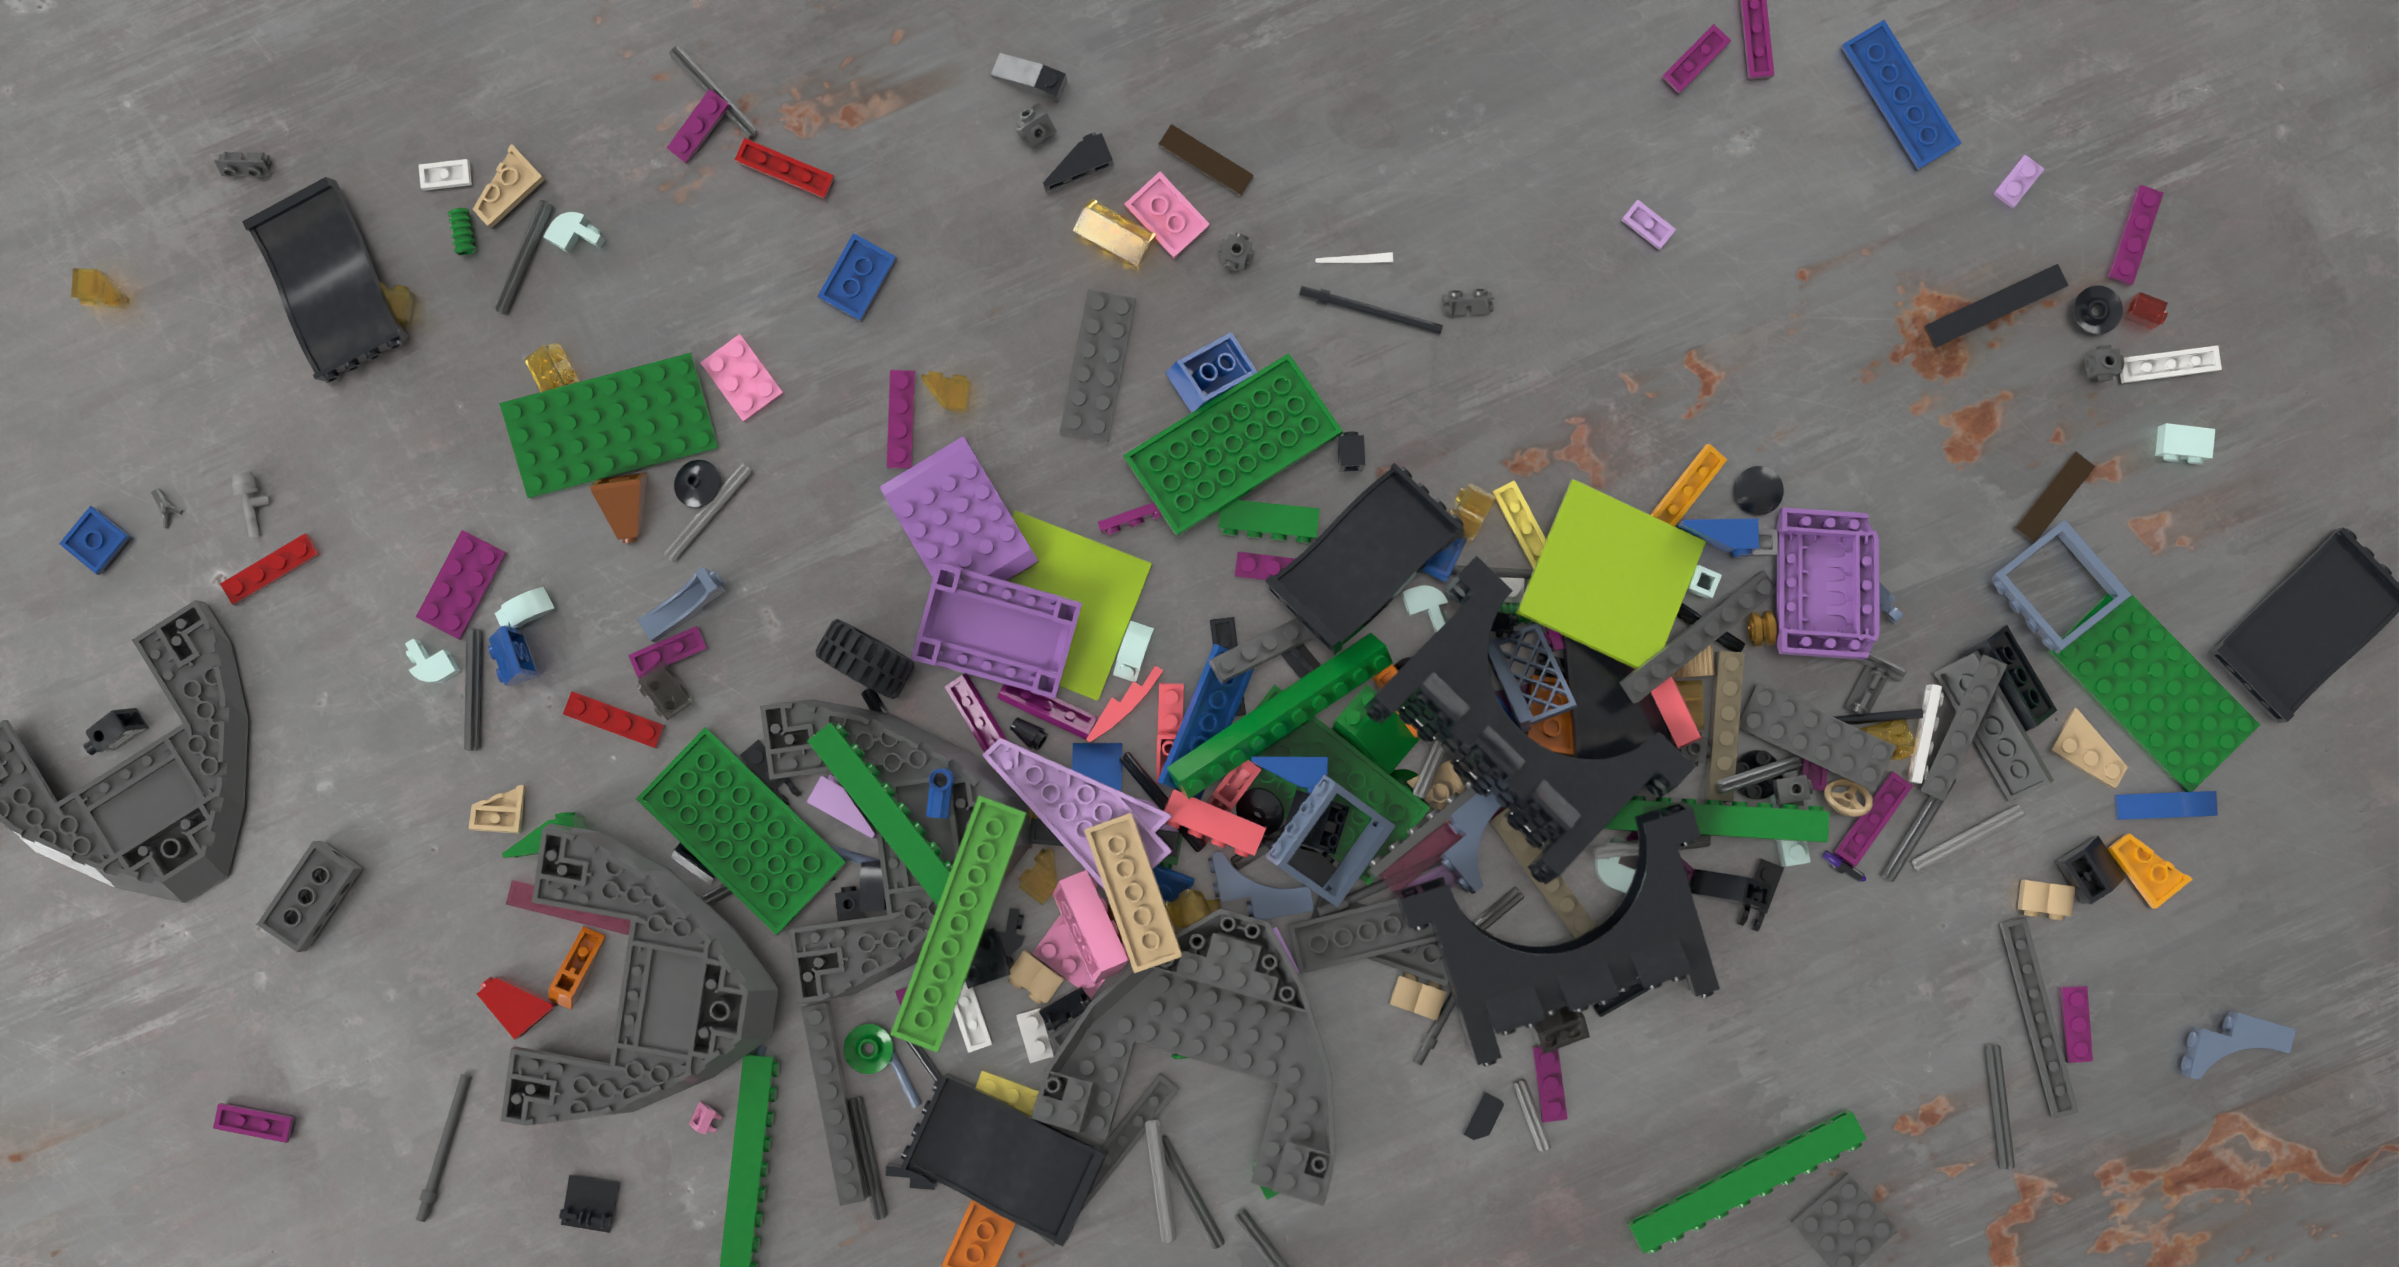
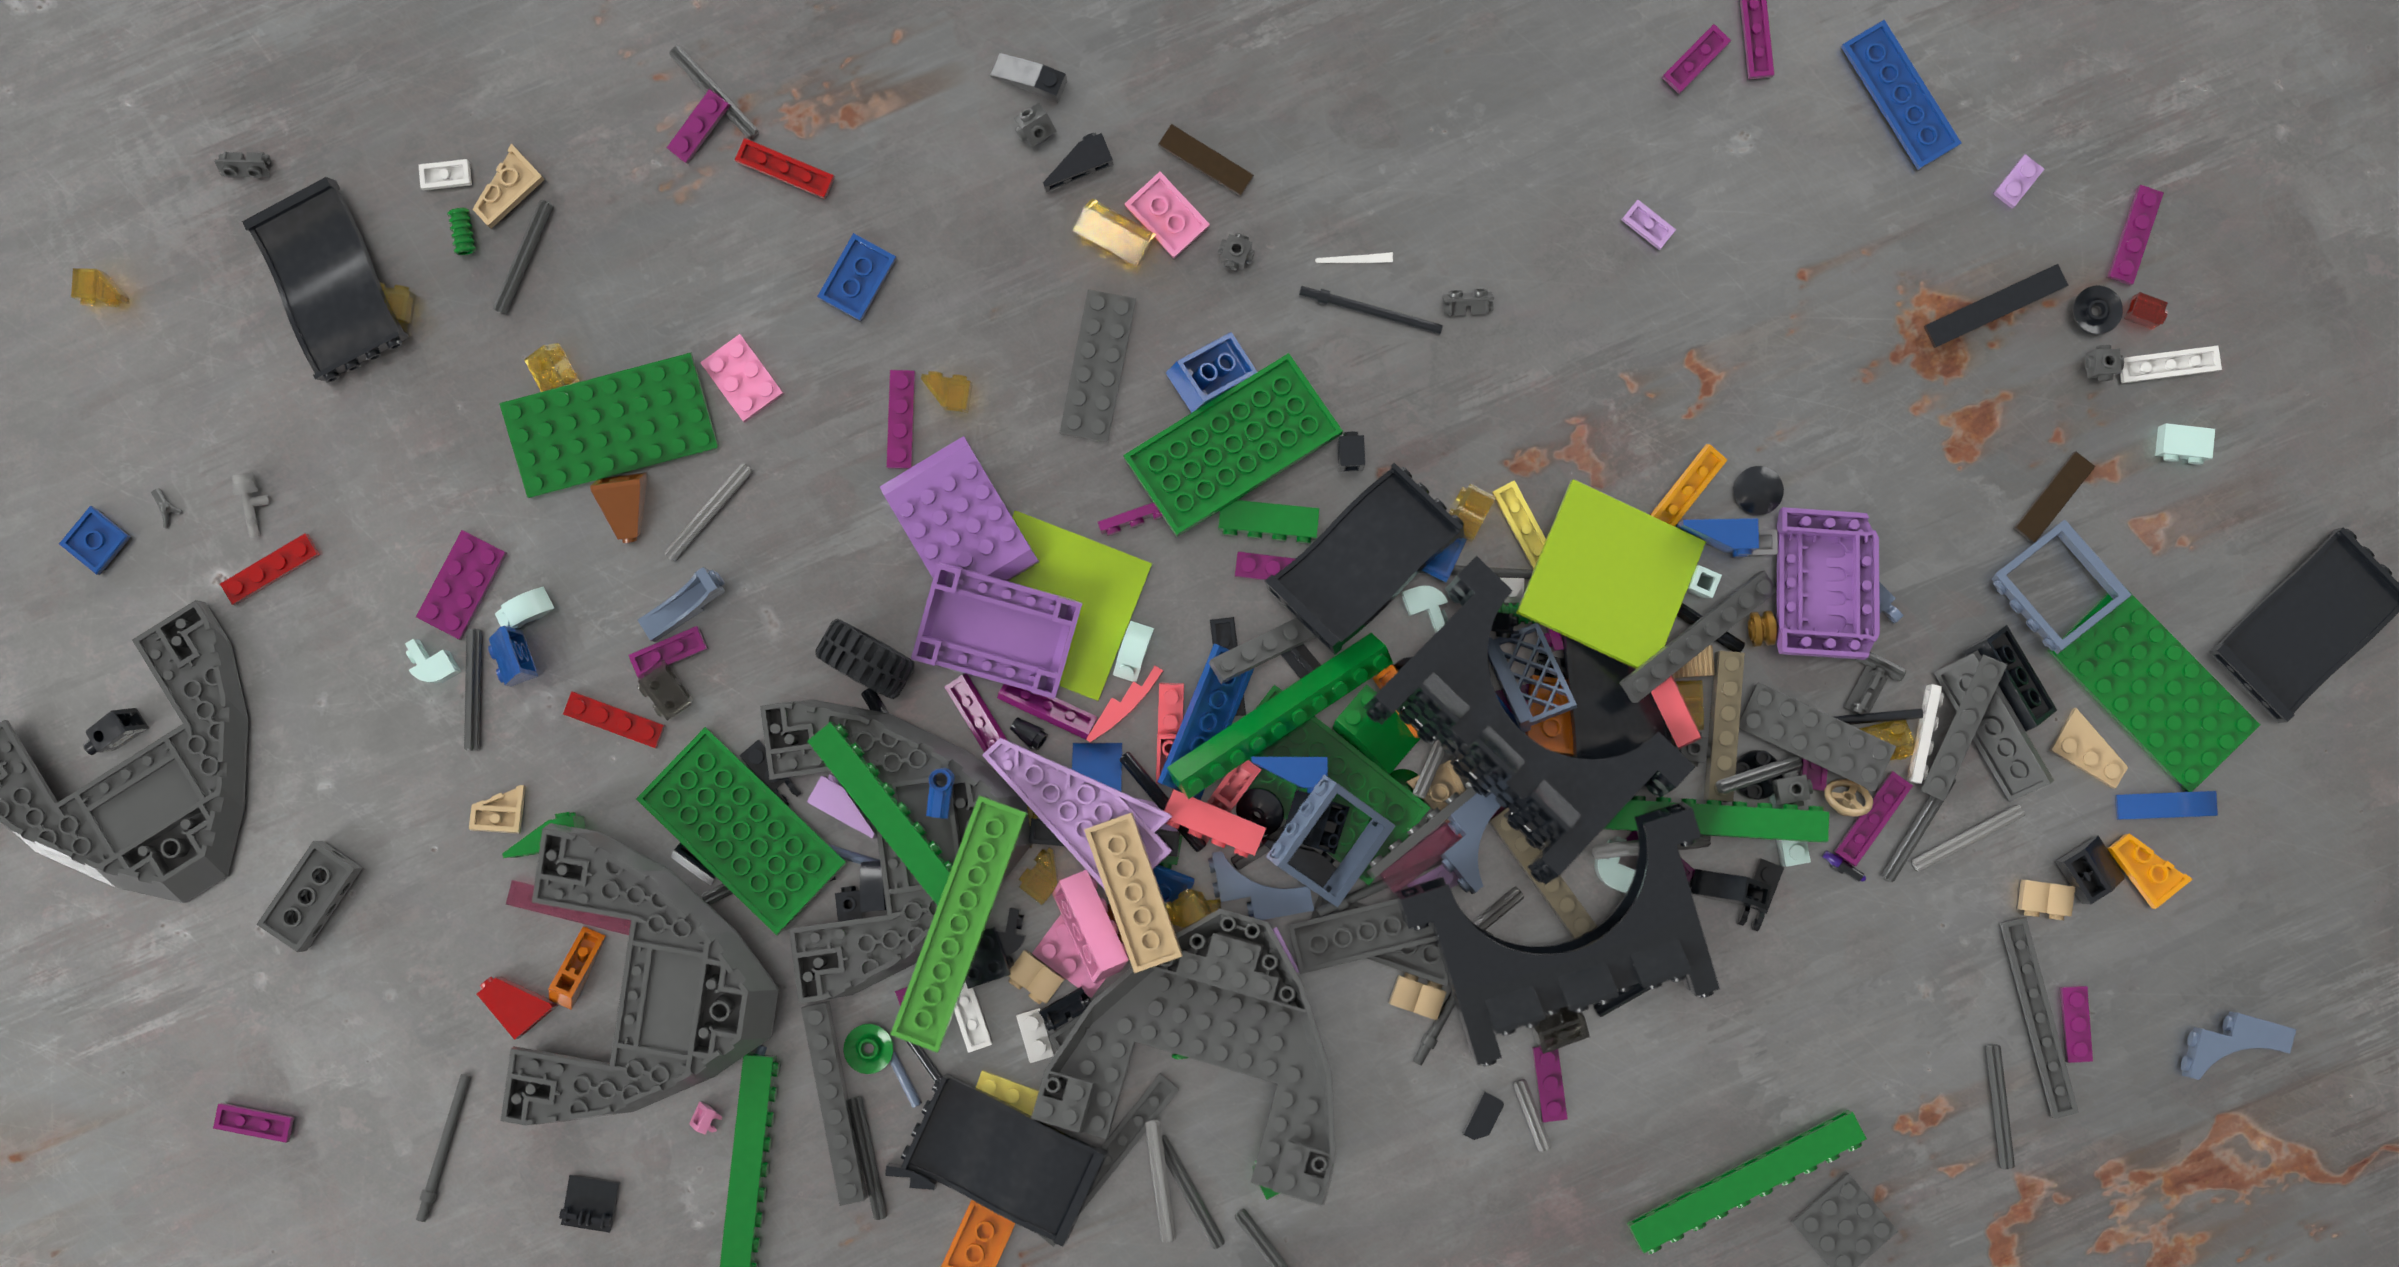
light aqua brick [543,212,605,253] -> none
black dish [674,459,721,508] -> none

